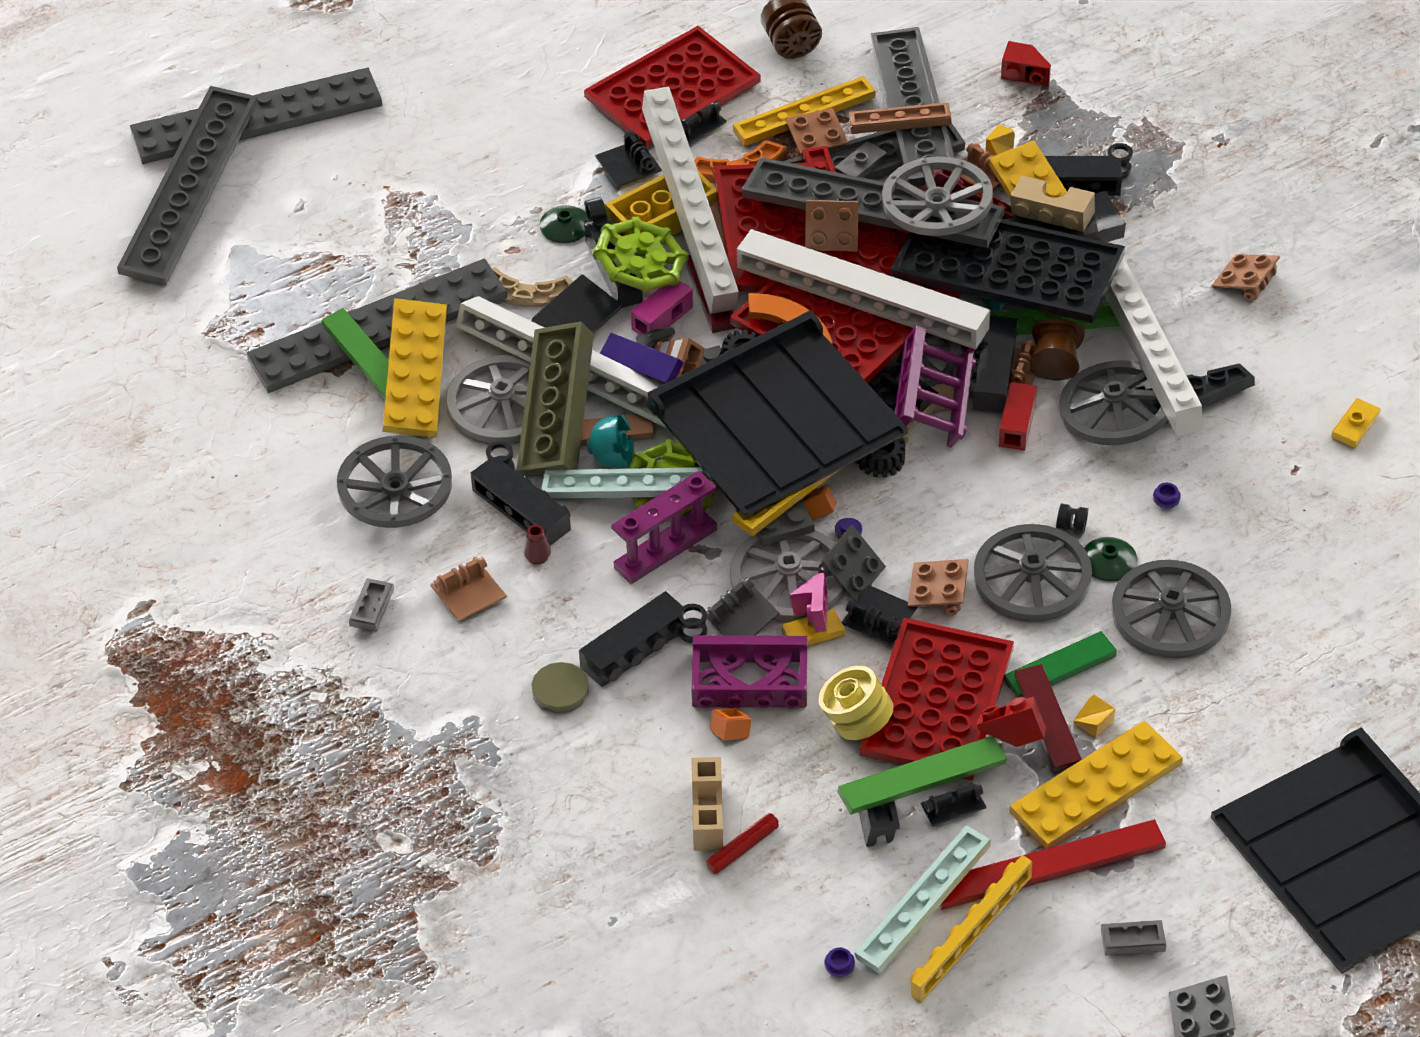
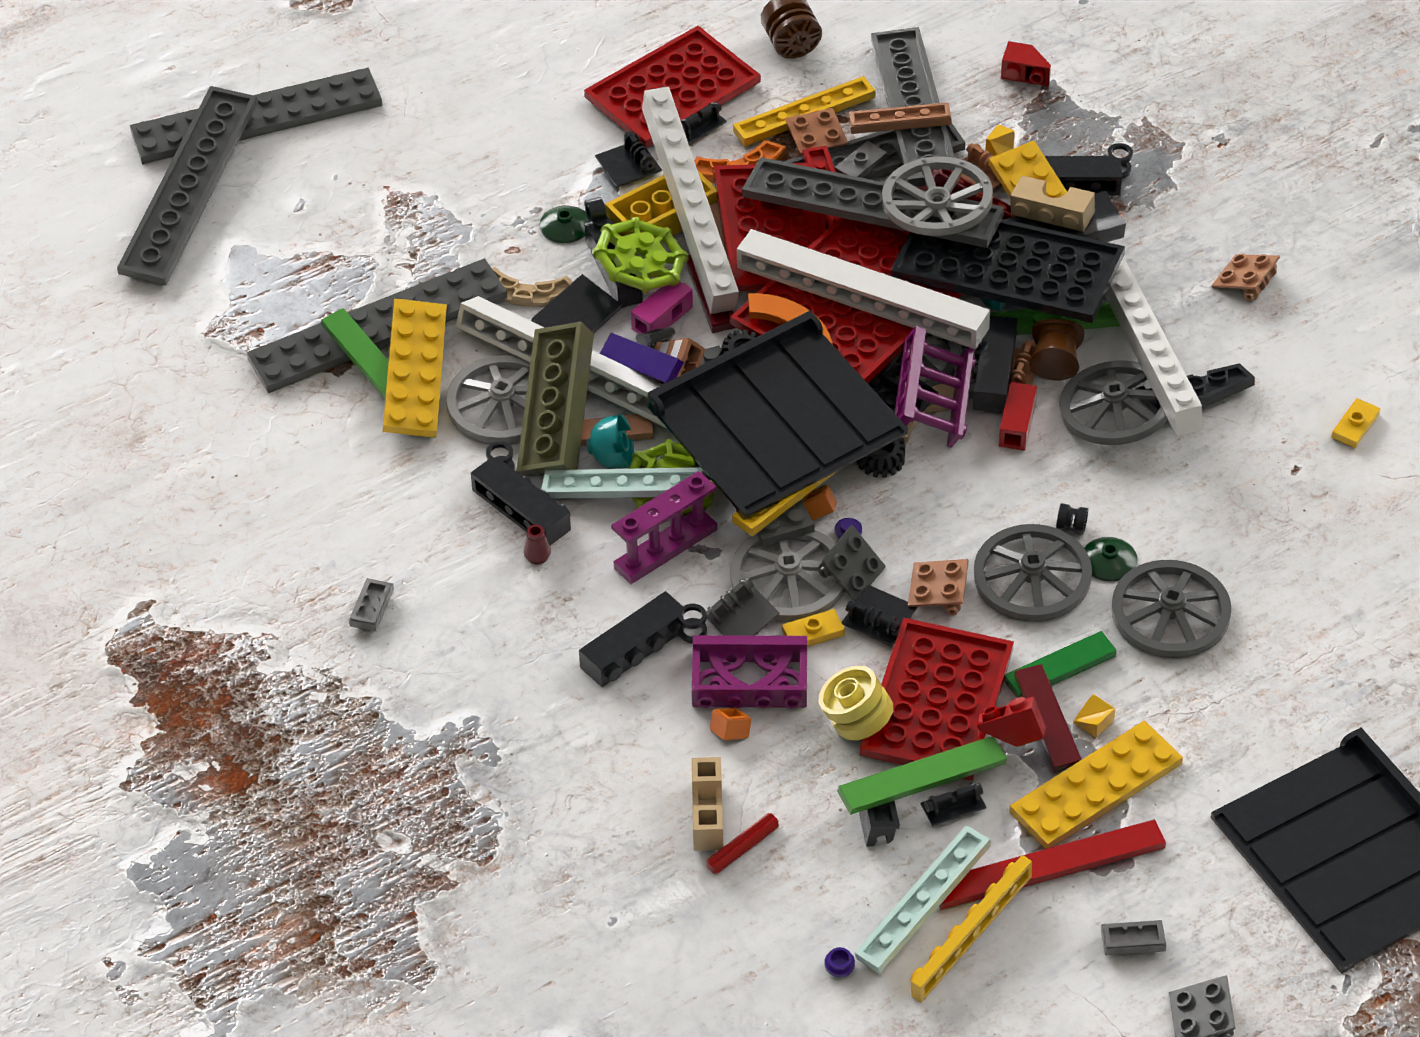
dark grey wheel [337,435,452,528] -> none
nougat hinge [430,557,507,622] -> none
olive tile [531,662,589,713] -> none
dark pink slope [790,573,828,633] -> none
nougat hinge [805,200,858,251] -> none
dark purple plate [1153,482,1181,508] -> none

